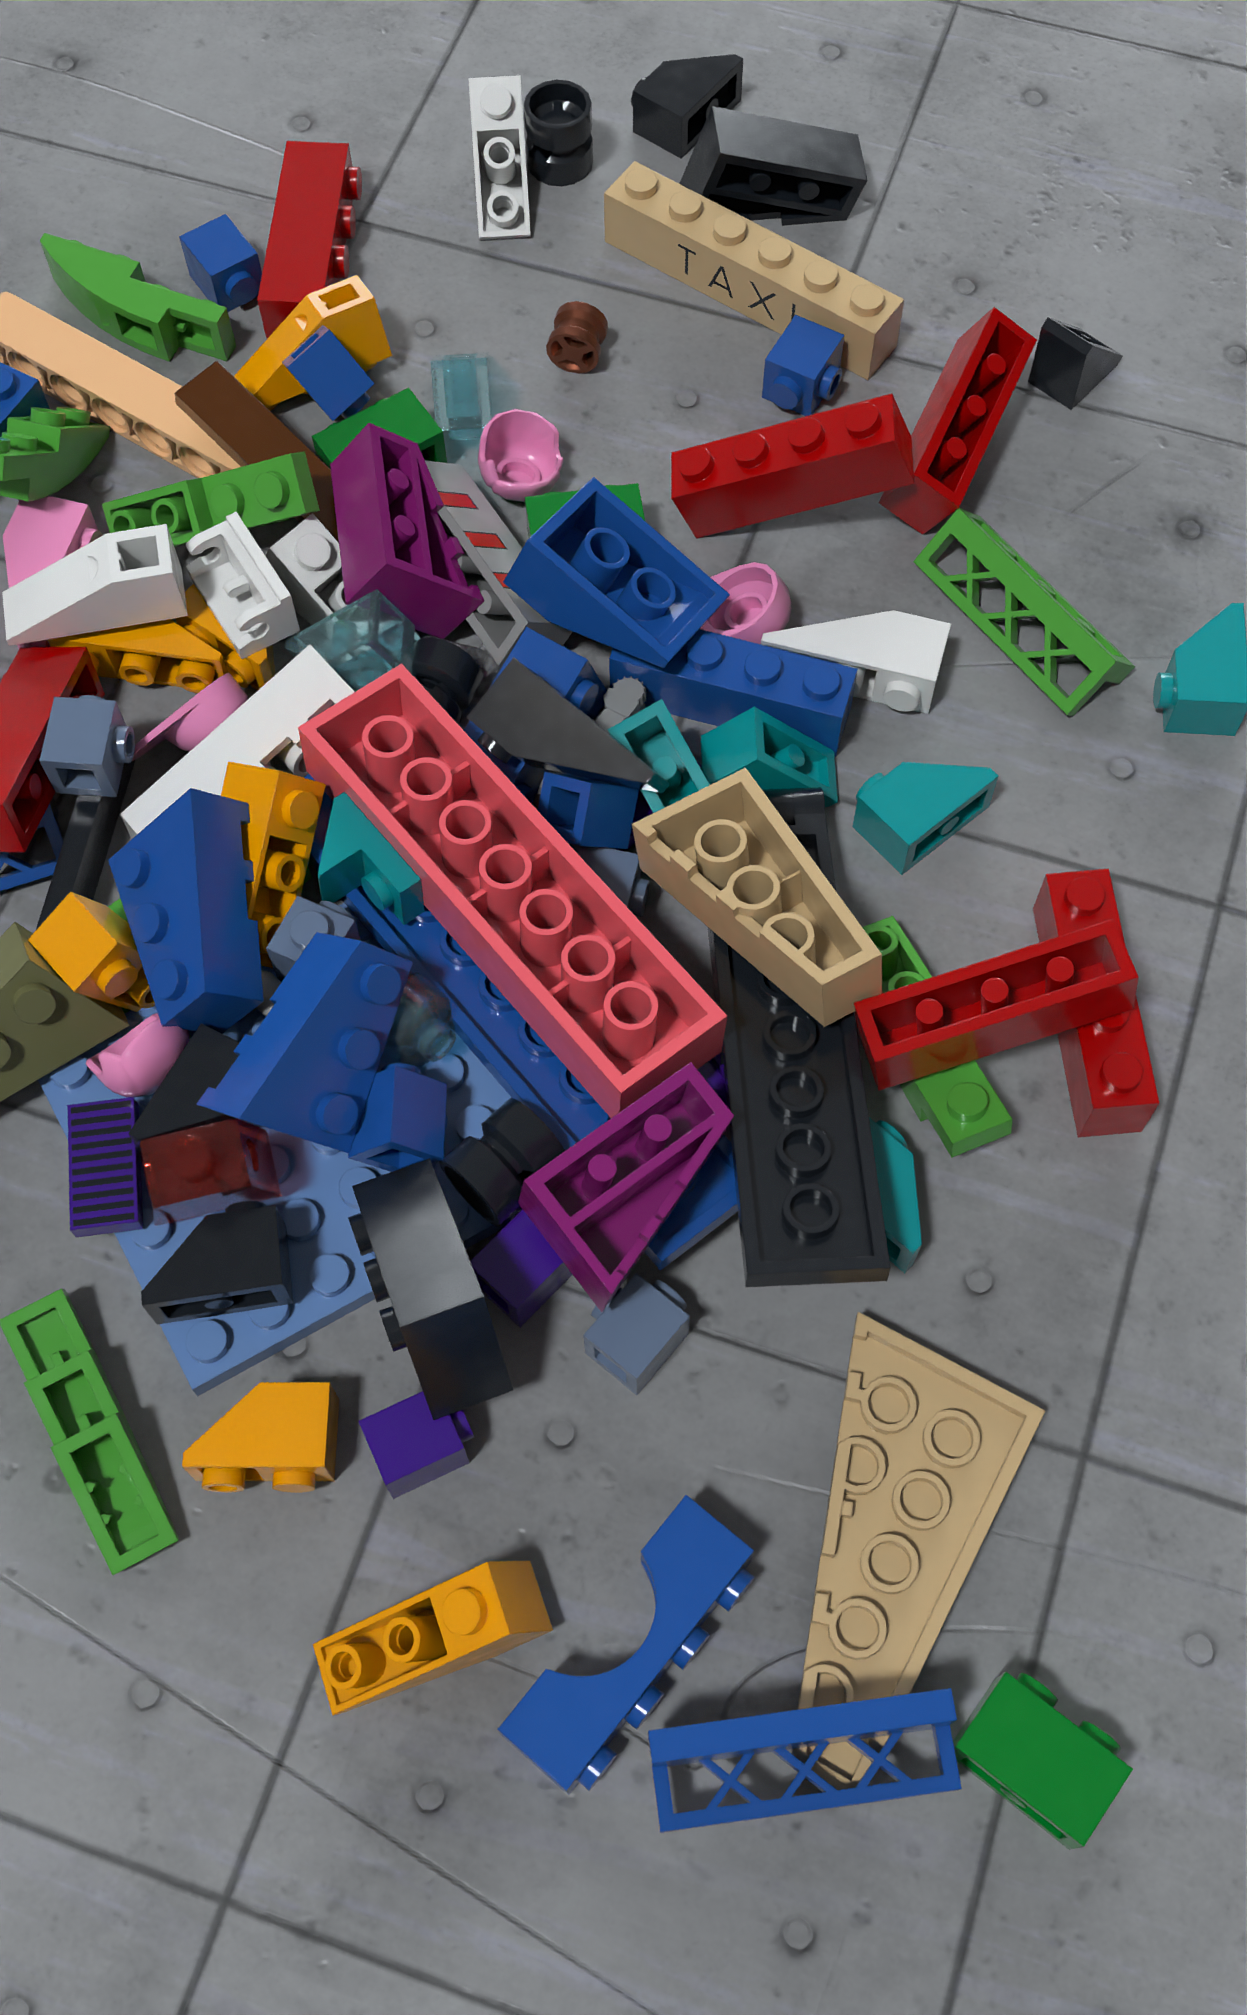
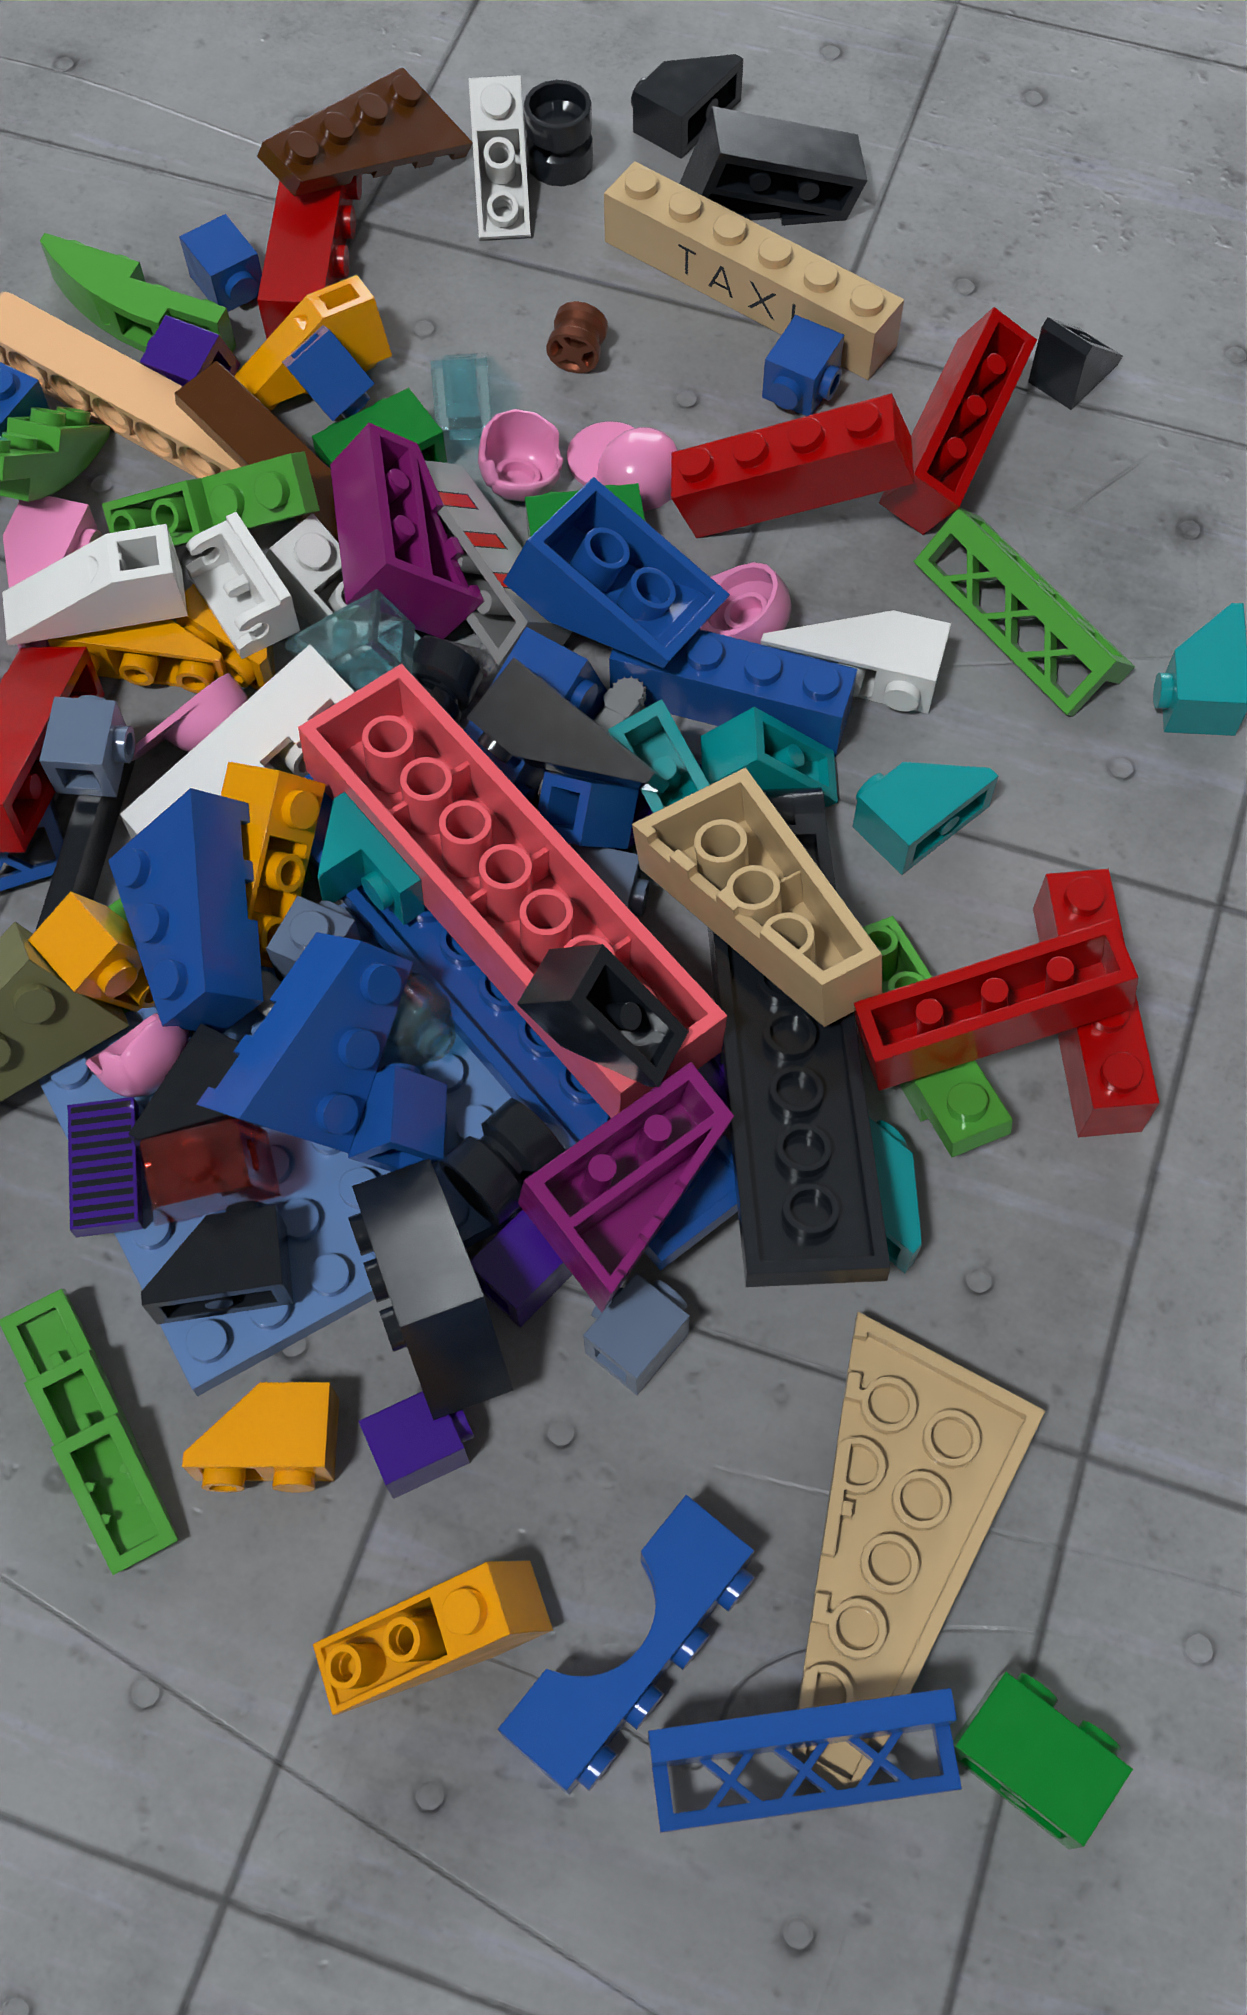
none -> dark purple brick [140,315,241,386]
none -> reddish brown wing [257,67,473,196]
none -> black slope [517,944,689,1087]
none -> bright pink cap [567,422,678,511]

